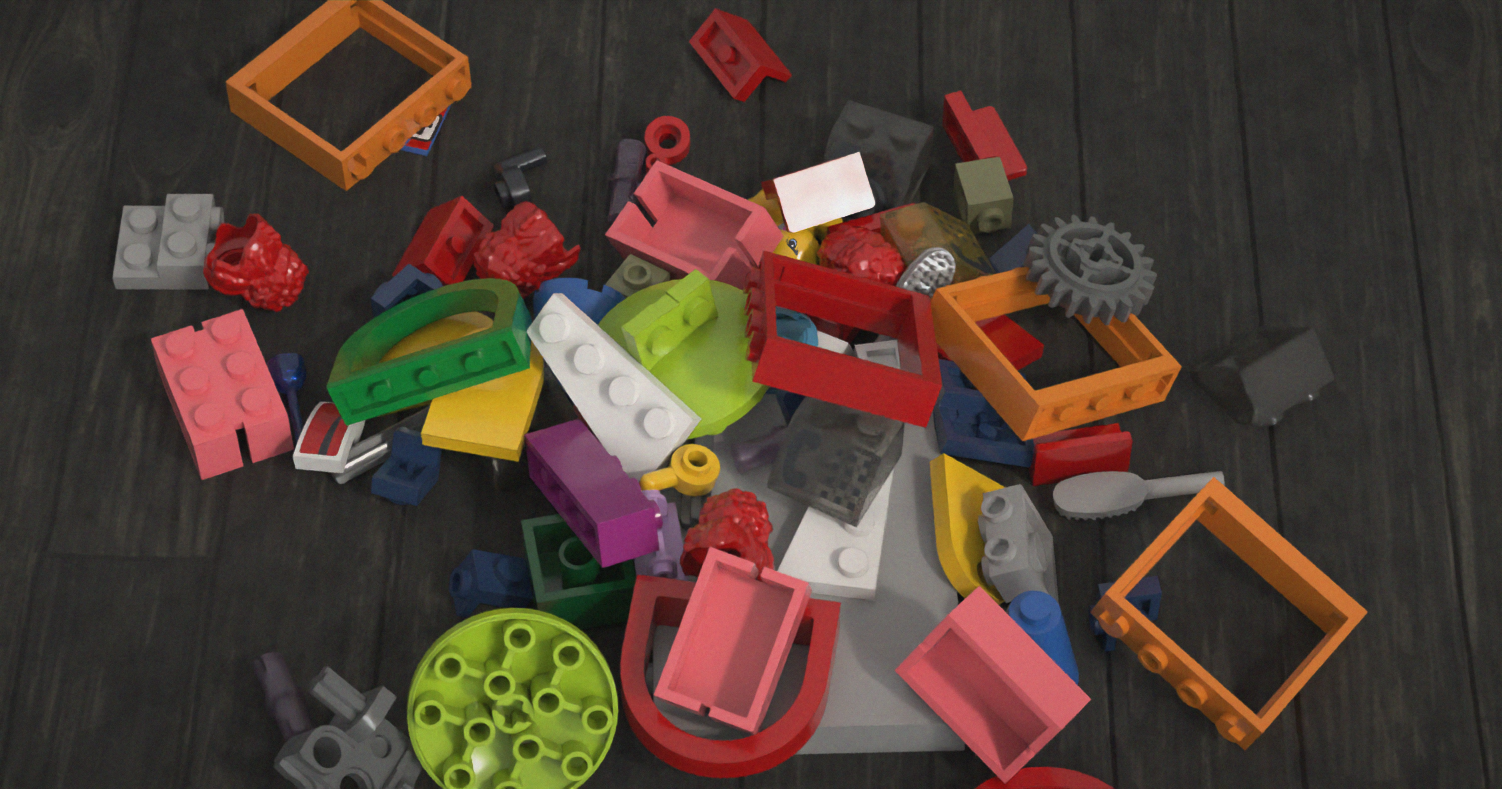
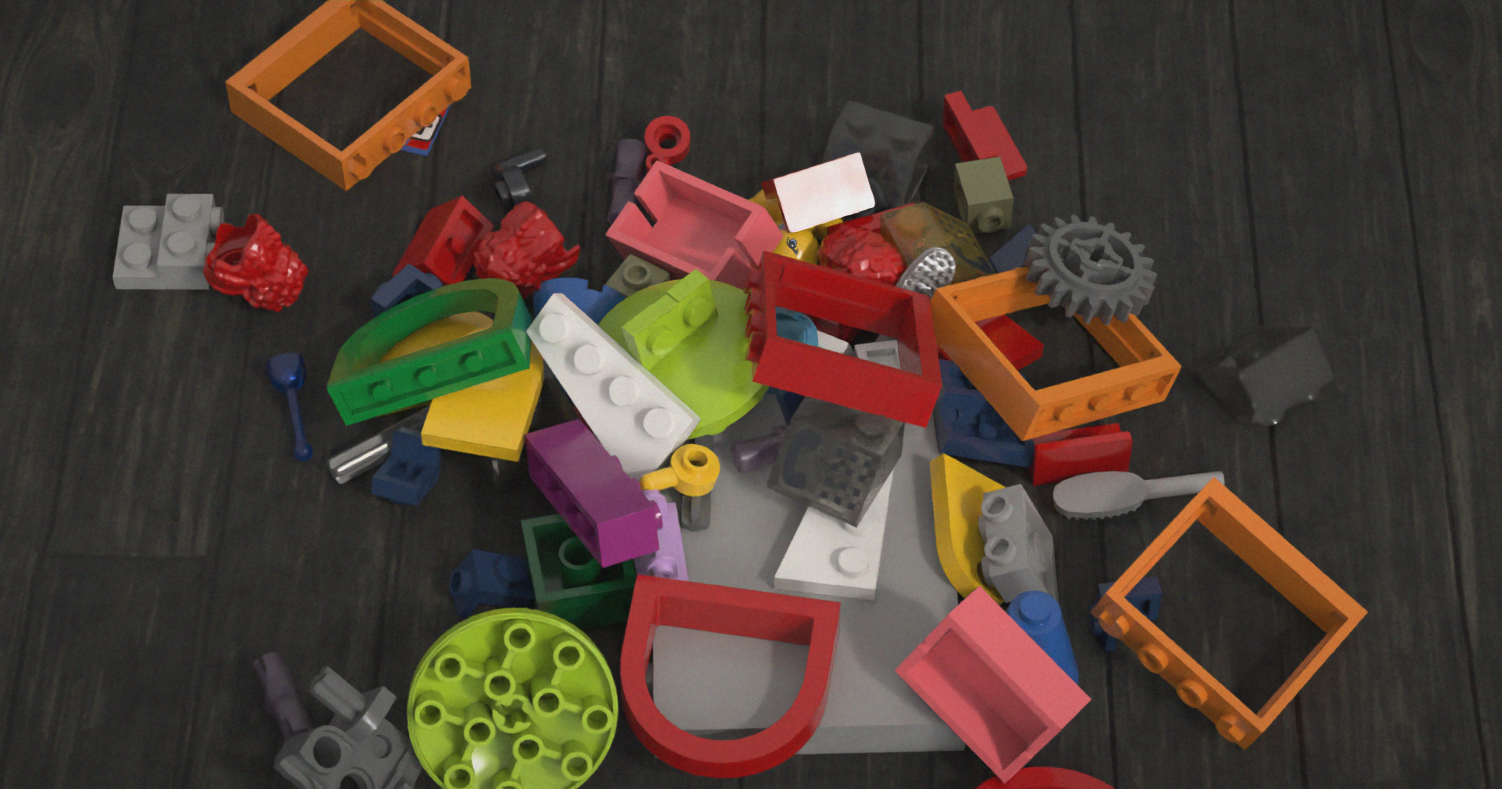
coral piece [151,309,294,480] -> none
slope [293,402,366,473] -> none
coral piece [654,547,812,735] -> none
red hair [679,488,775,583] -> none
red panel [689,8,792,102] -> none

